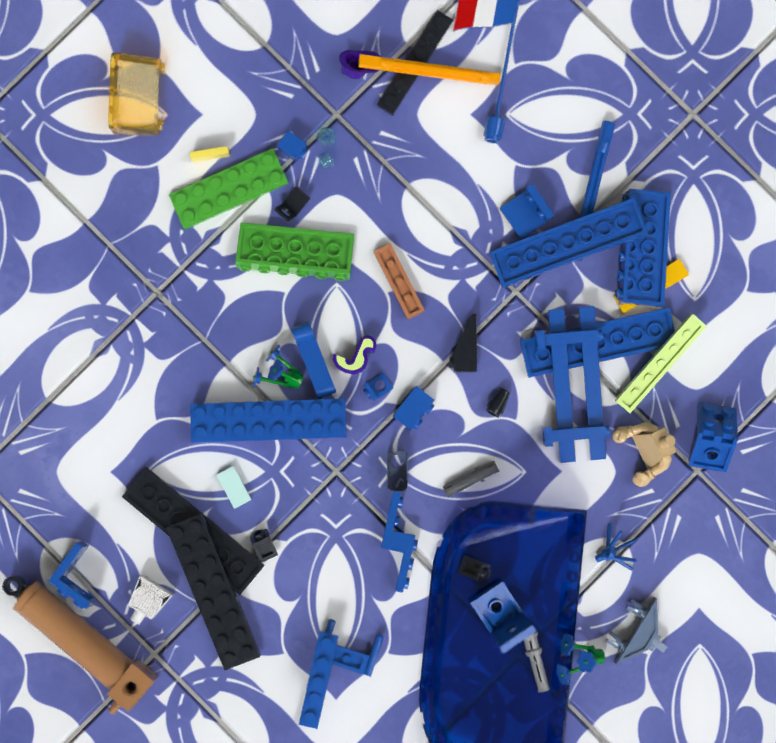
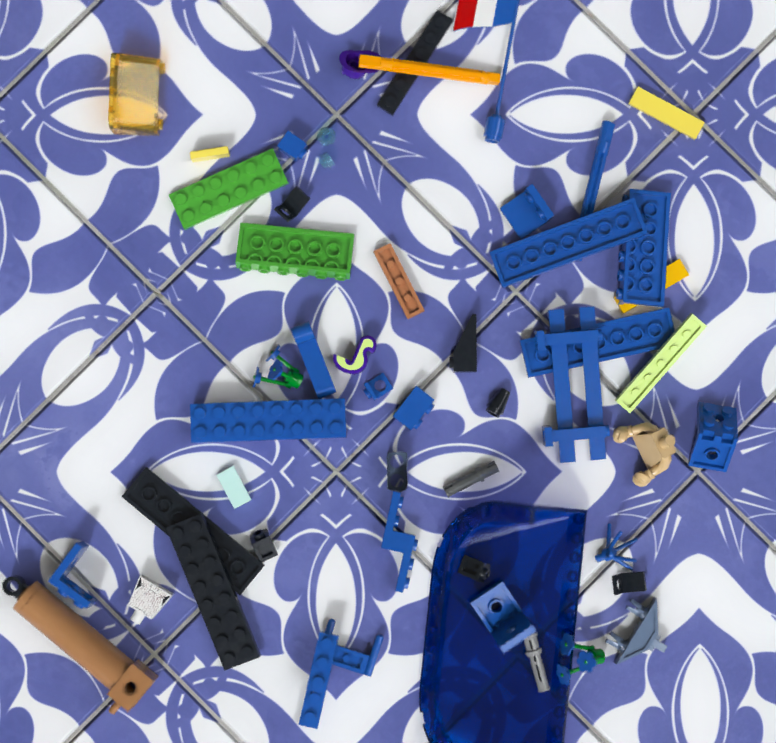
none -> black bracket [612,571,647,595]
none -> light yellow tile [628,87,705,140]

